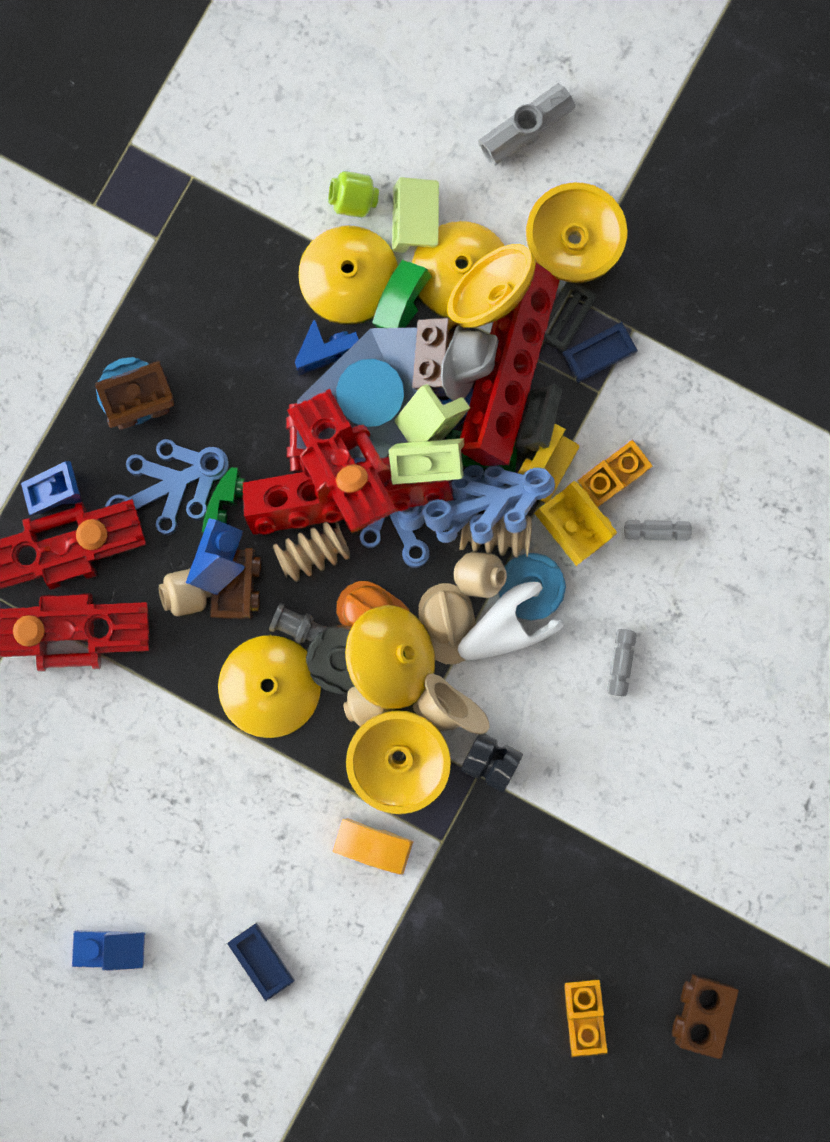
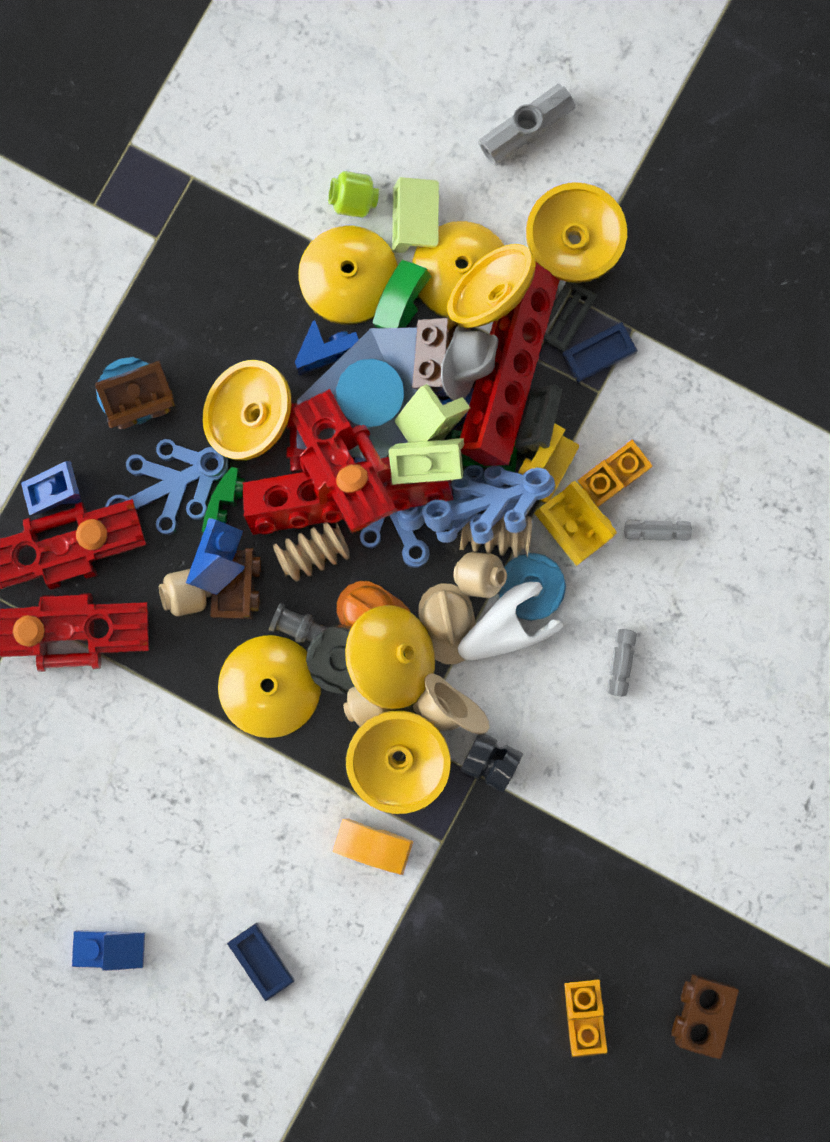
none -> yellow dish [203,360,291,460]

